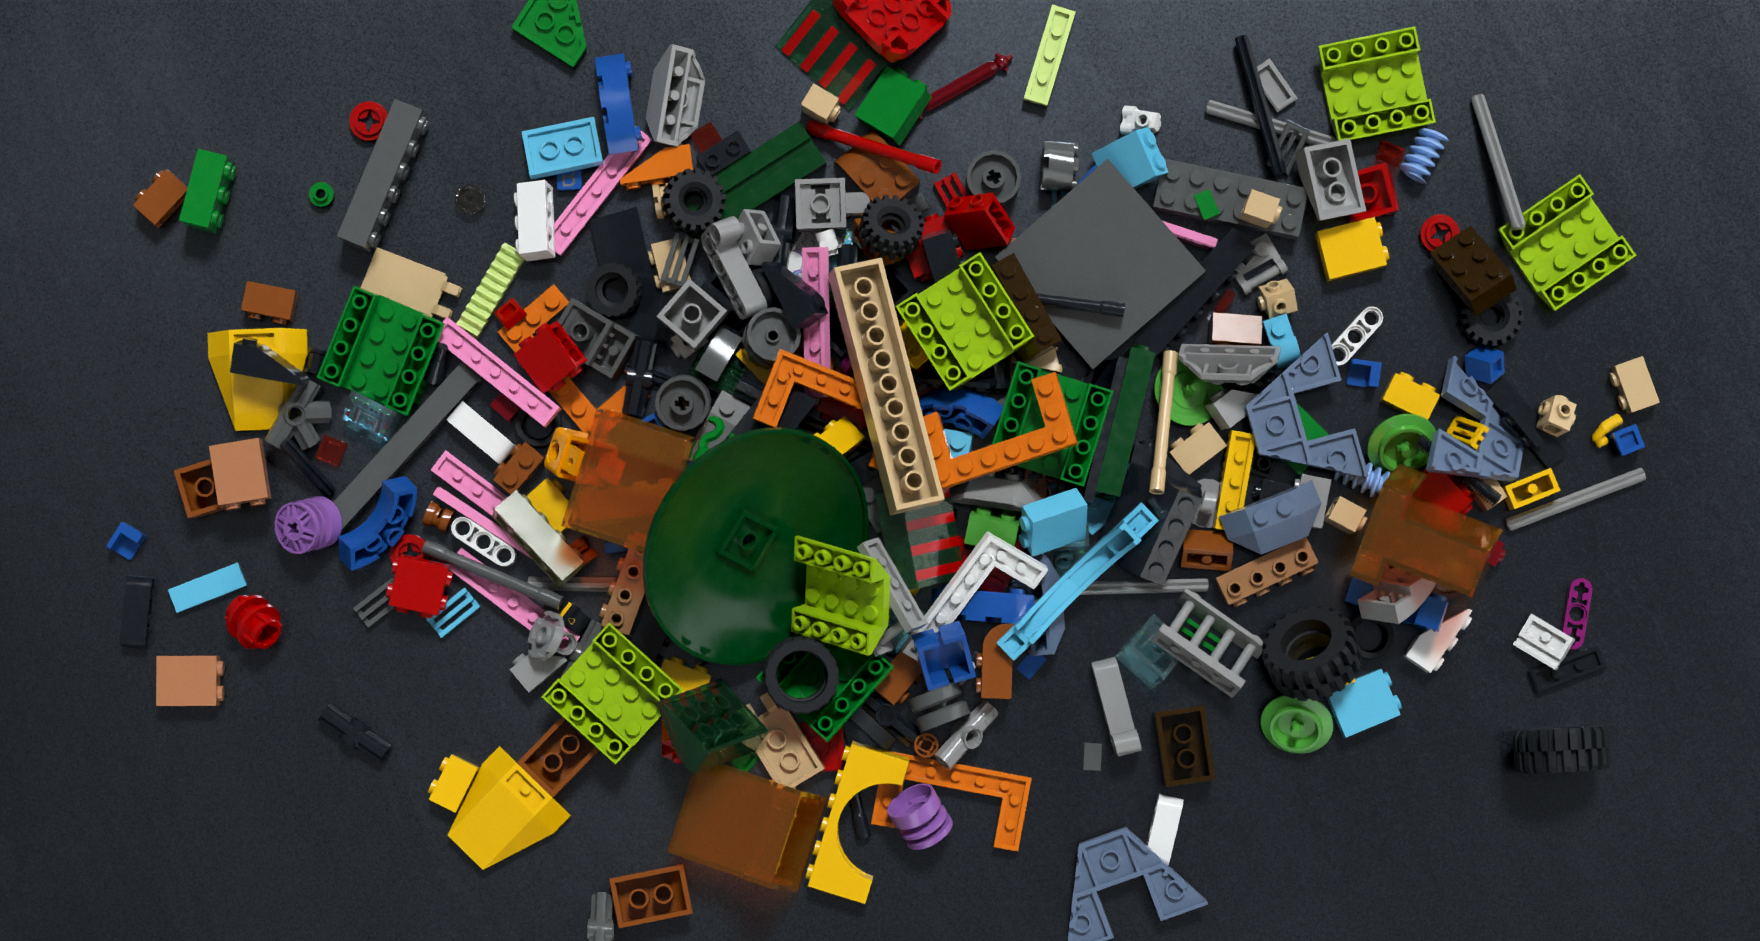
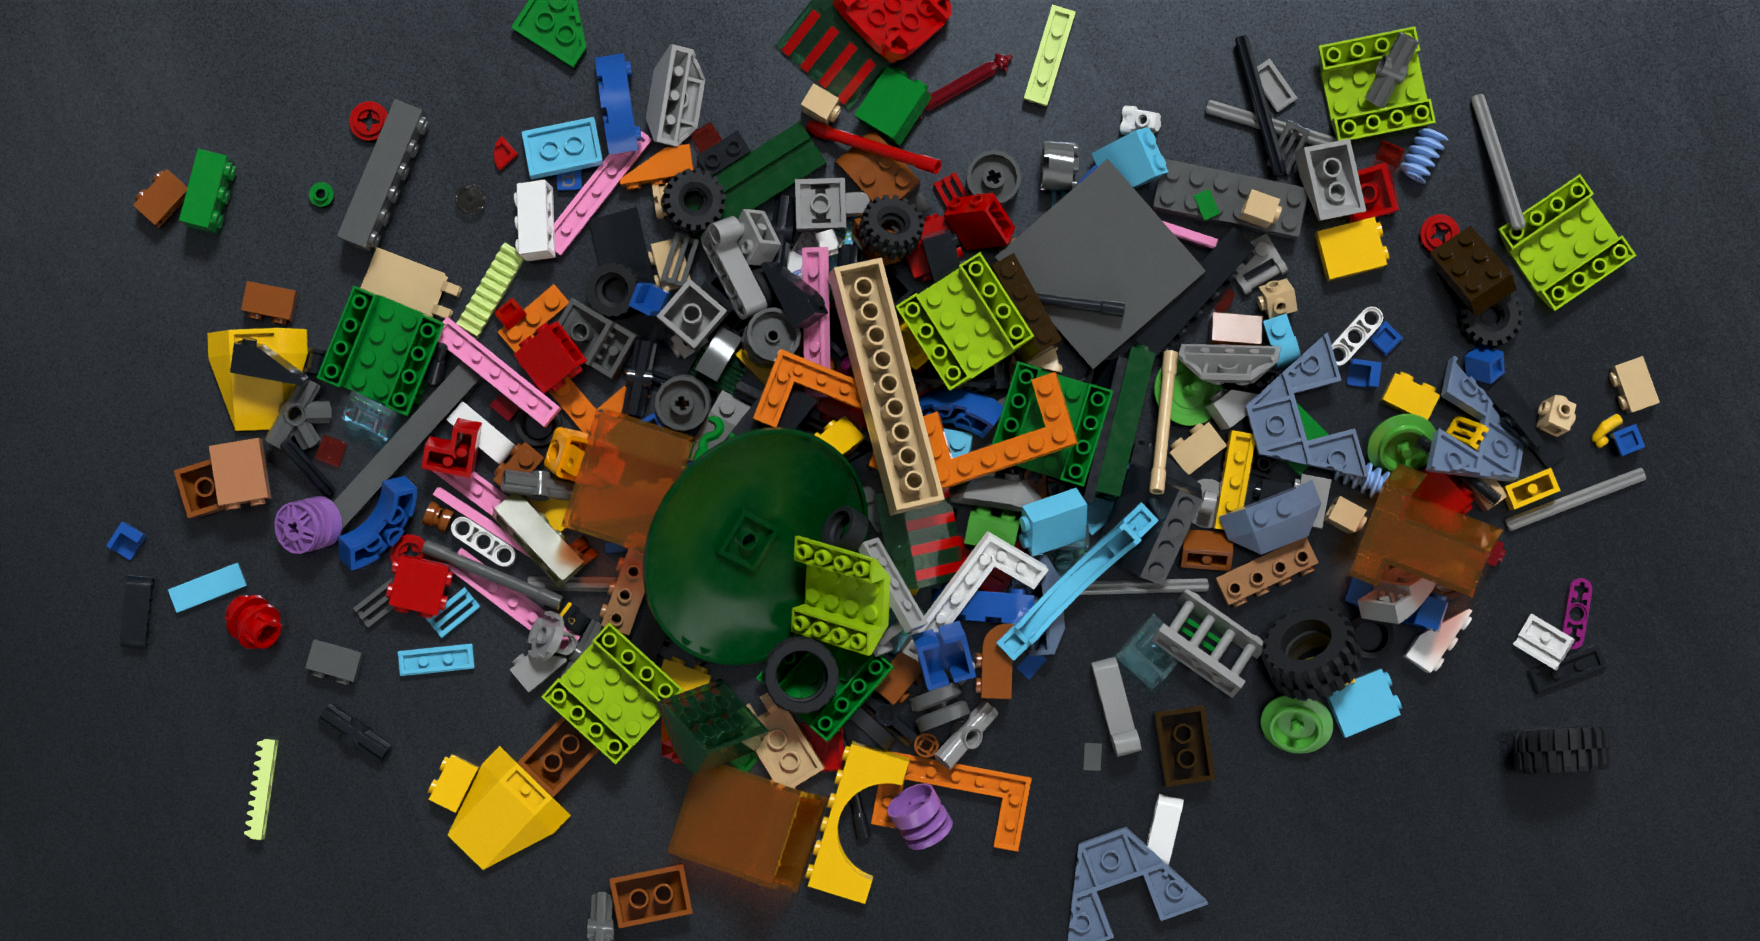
nougat brick [156,656,225,706] -> none
none -> yellowish green gear [244,739,279,840]
none -> dark grey brick [305,639,364,685]
none -> medium azure tile [398,644,475,676]
none -> red brick [421,418,482,478]
none -> red tile [494,136,519,171]
none -> dark grey piece [501,469,579,502]
none -> blue panel [628,283,671,316]
none -> black tyre [821,506,868,552]
none -> dark grey piece [1364,32,1419,108]
none -> blue tile [1368,321,1403,356]

